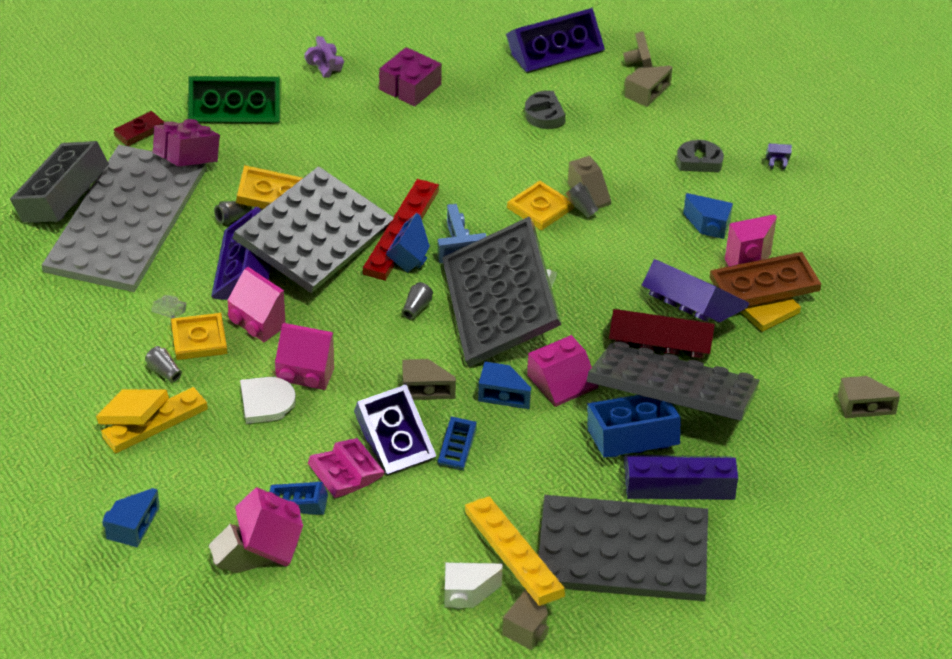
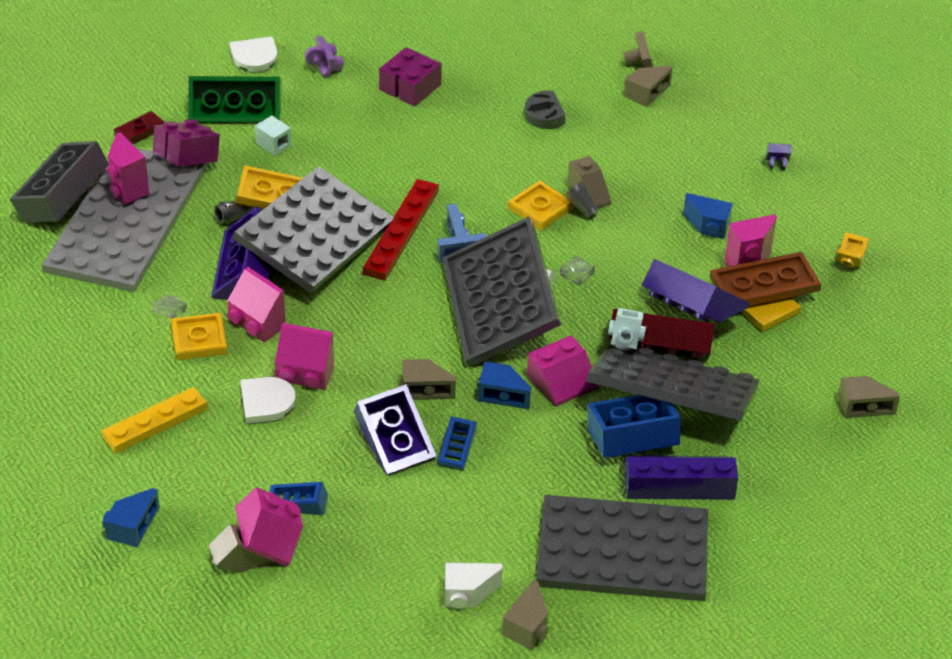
yellow tile [96,389,169,425] -> none
flat silver cone [145,346,182,383] -> none
dark pink slope [308,438,384,498] -> none
blue slope [386,213,430,273] -> none
flat silver cone [401,282,433,320] -> none
yellow plate [465,496,565,606] -> none
dark purple slope [506,8,605,72] -> none
dark grey piece [676,140,724,172] -> none
none -> dark pink slope [107,132,150,205]
none -> white tile [229,36,277,72]
none -> light aqua brick [255,116,292,156]
none -> clear plate [560,255,595,286]
none -> light aqua brick [608,308,646,350]
none -> yellow bracket [837,232,869,268]

